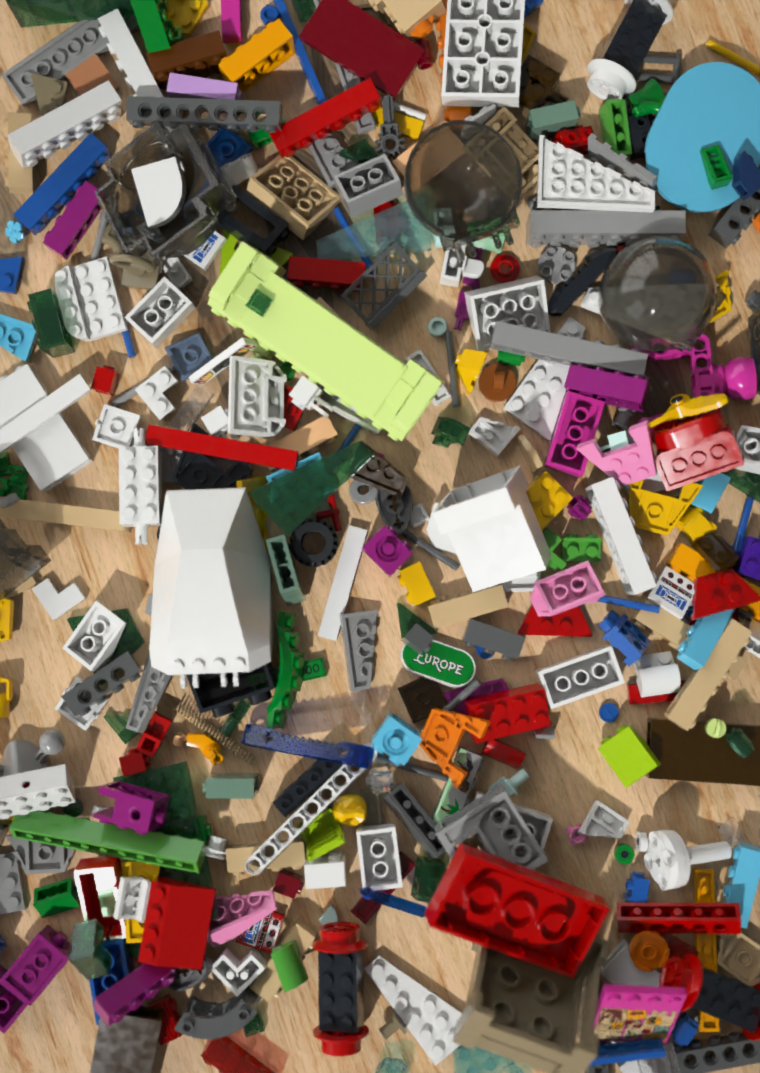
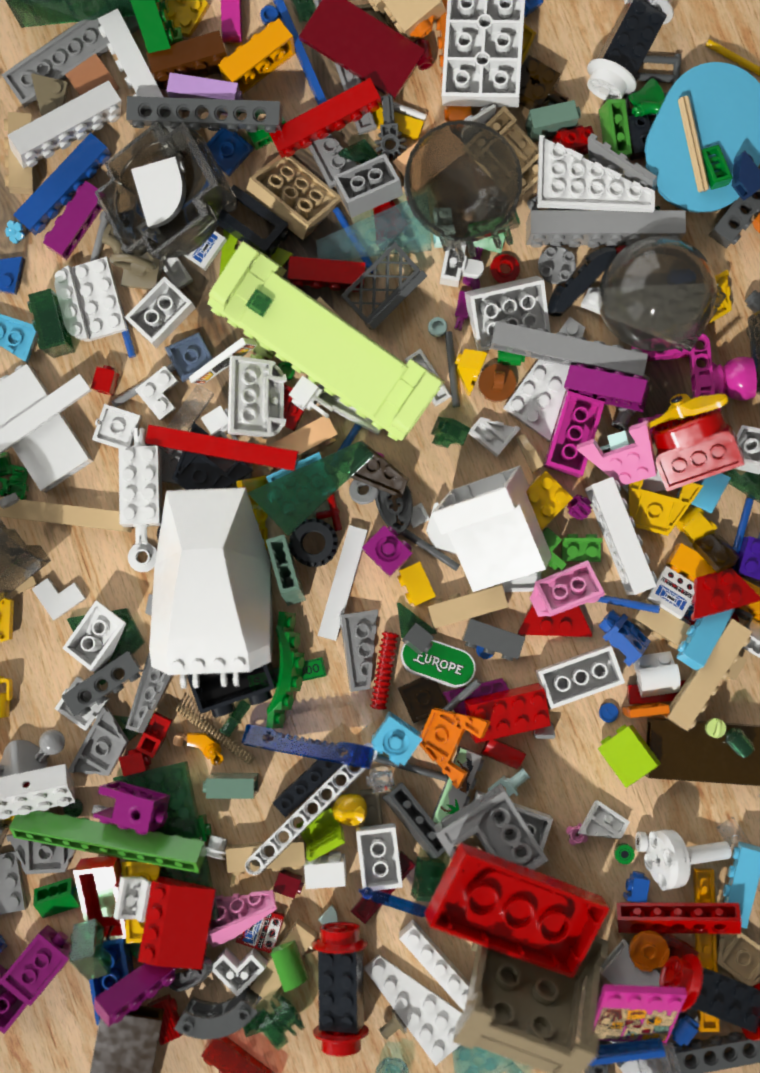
white axle [220,153,259,187] -> none
none -> light grey wing [68,706,129,776]
none -> white piece [128,543,157,572]
none -> clear green wheel [254,993,305,1051]
none -> red piece [370,631,399,710]
none -> white brick [399,919,507,1059]
none -> orange tile [622,702,670,718]
none -> tan axle [678,96,709,192]

